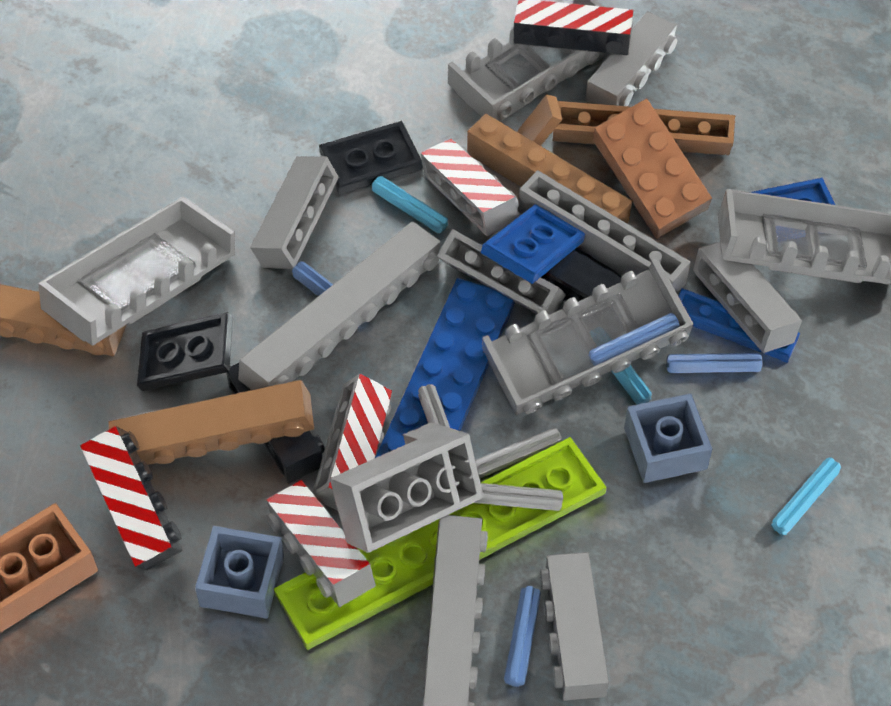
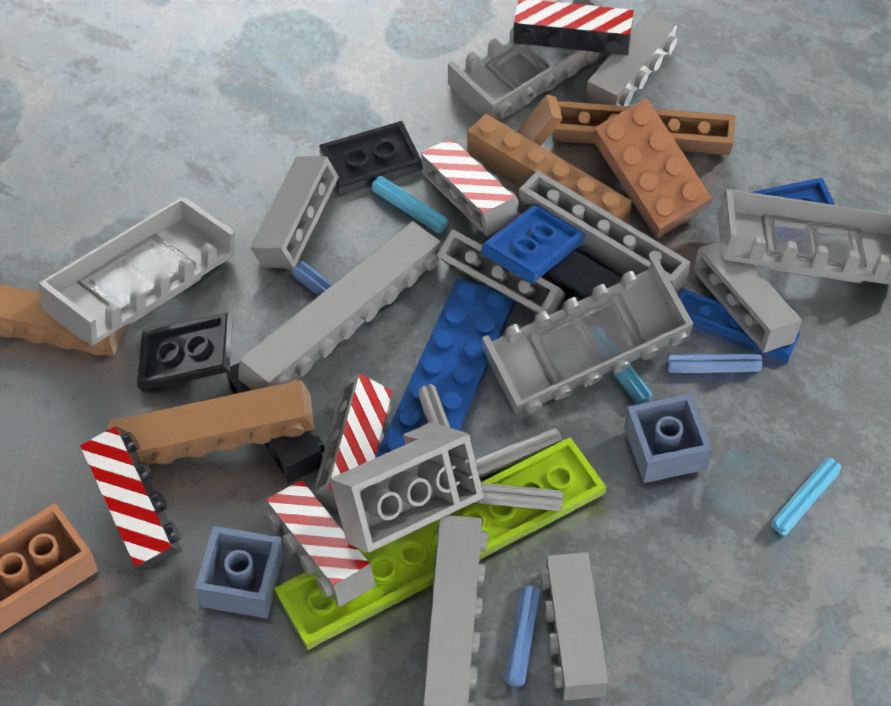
medium blue axle [589,313,680,366] -> none

